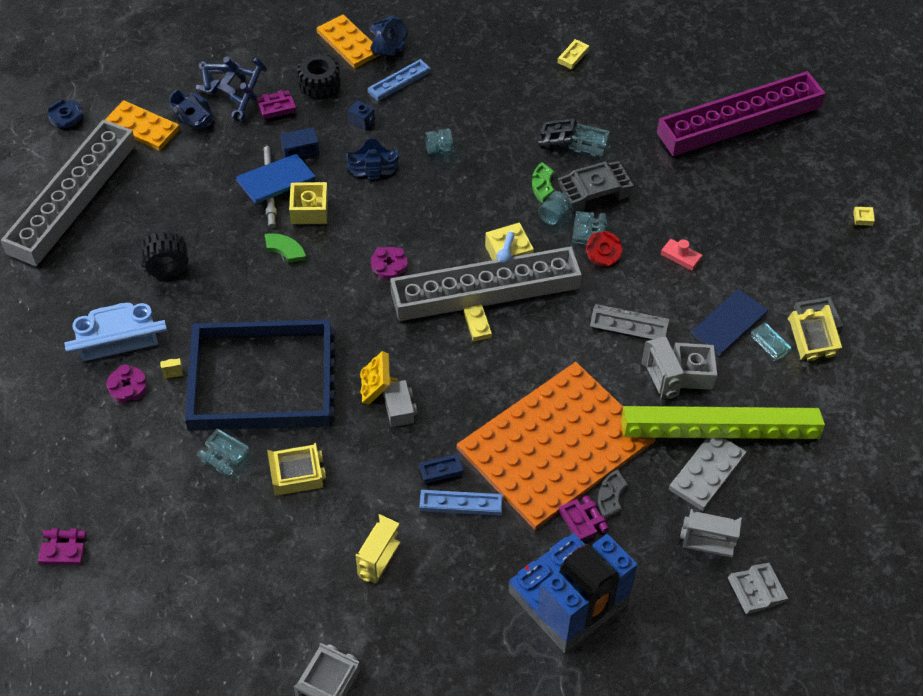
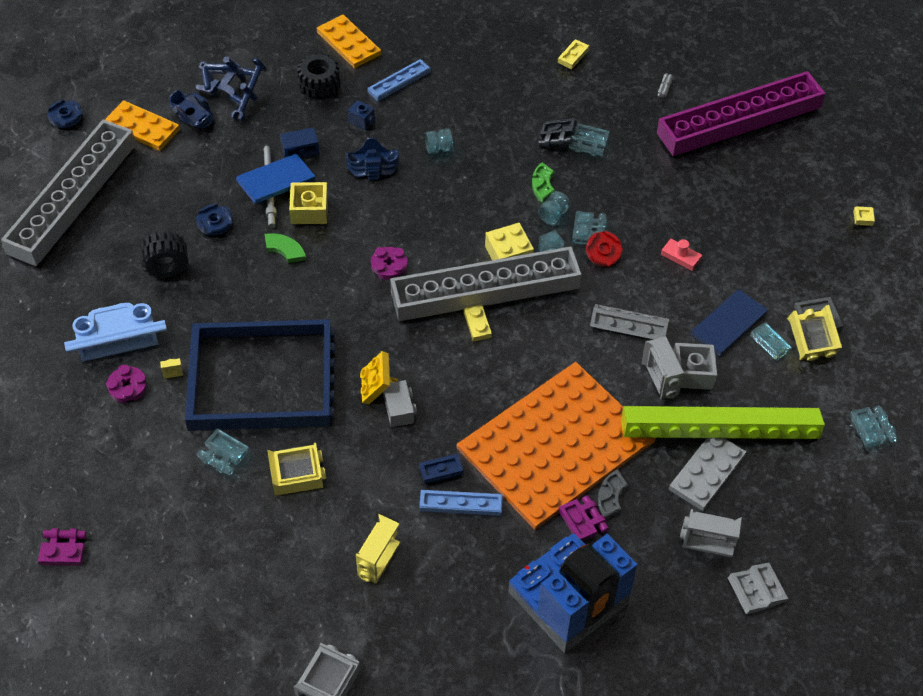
magenta plate [256,90,296,120] -> none
dark blue piece [369,15,408,56] -> none
light blue bar [497,232,515,263] -> none
dark grey plate [558,161,634,212] -> none
none -> dark blue plate [196,204,233,235]
none -> clear light blue brick [538,230,565,252]
none -> light grey piece [658,73,673,98]
none -> clear light blue plate [849,406,898,448]

